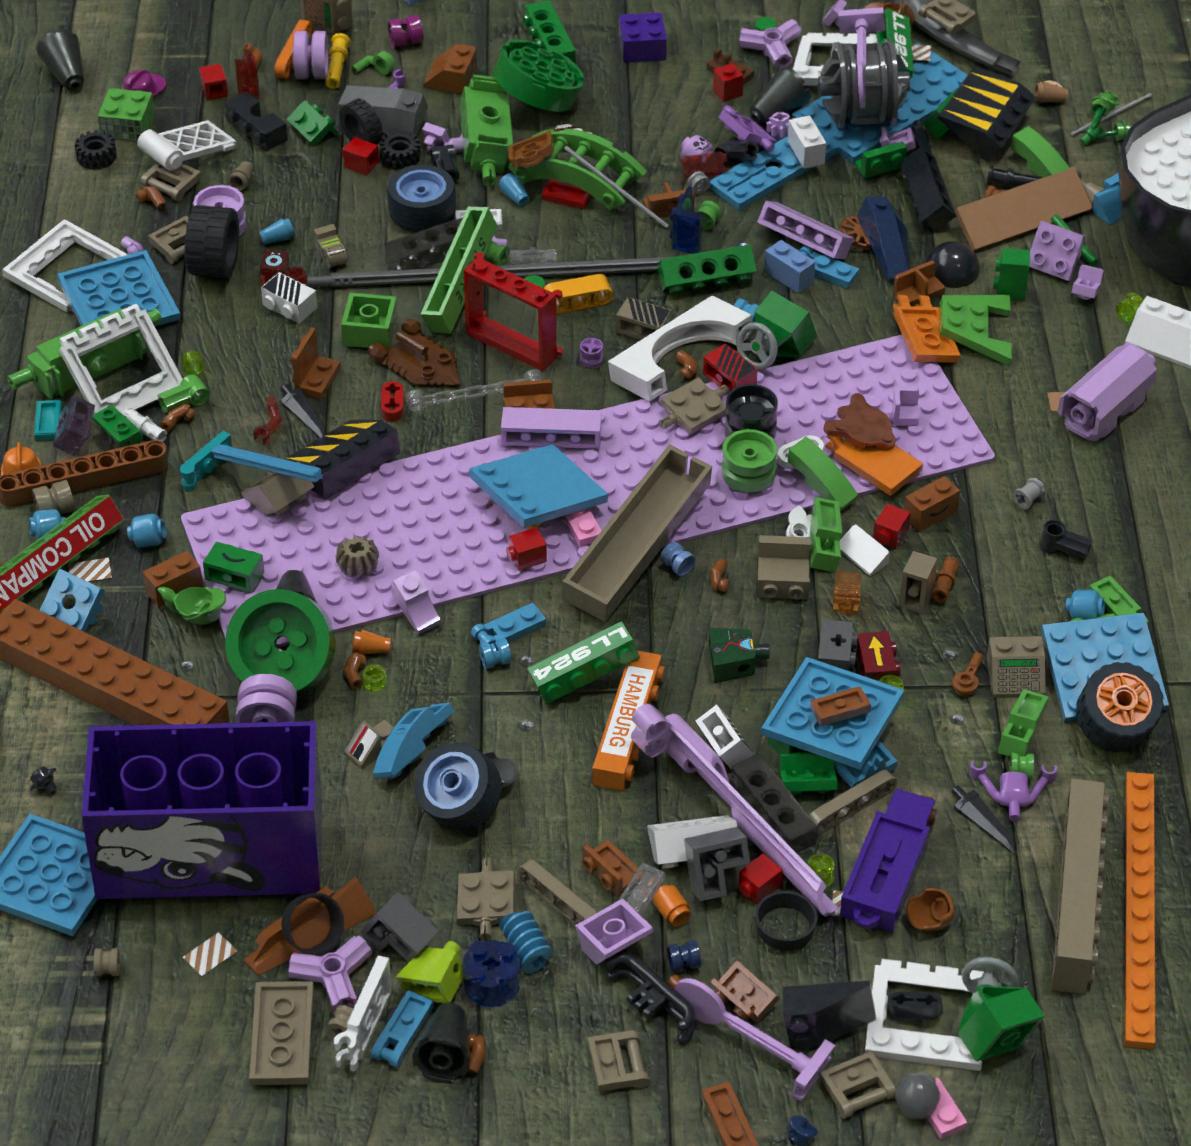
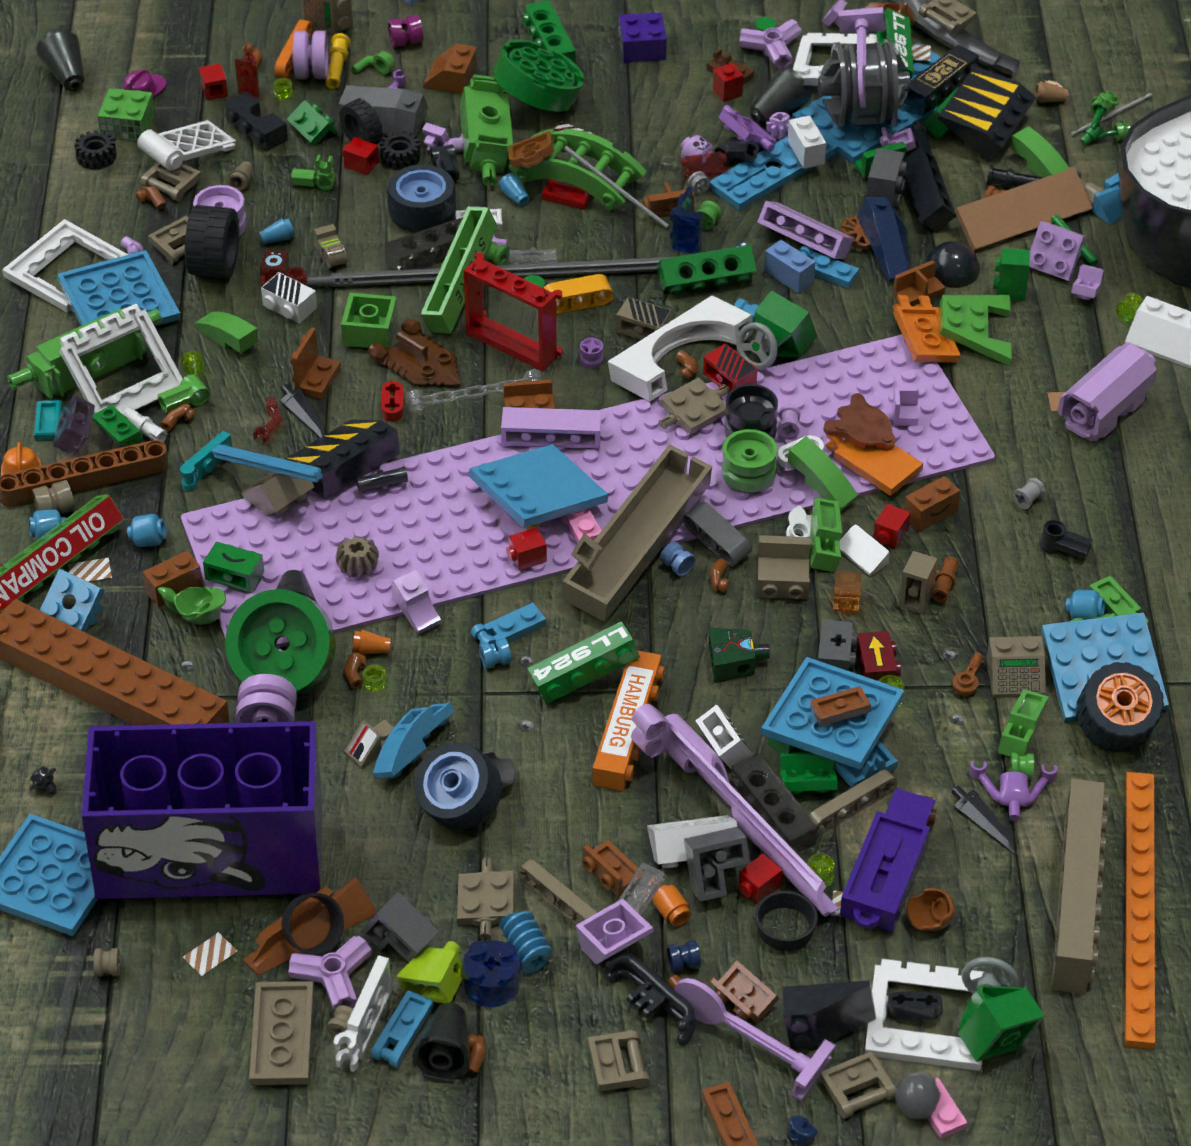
none -> bright green slope [194,312,258,354]
none -> clear neon green bush [273,78,293,99]
none -> bright green bar [291,155,336,190]
none -> black pin [356,466,408,493]
none -> dark tan slope [571,534,603,570]
none -> dark grey beam [683,501,752,567]
none -> lavender bush [778,405,801,438]
none -> dark grey brick [867,148,907,208]
none -> black brick [904,44,979,114]

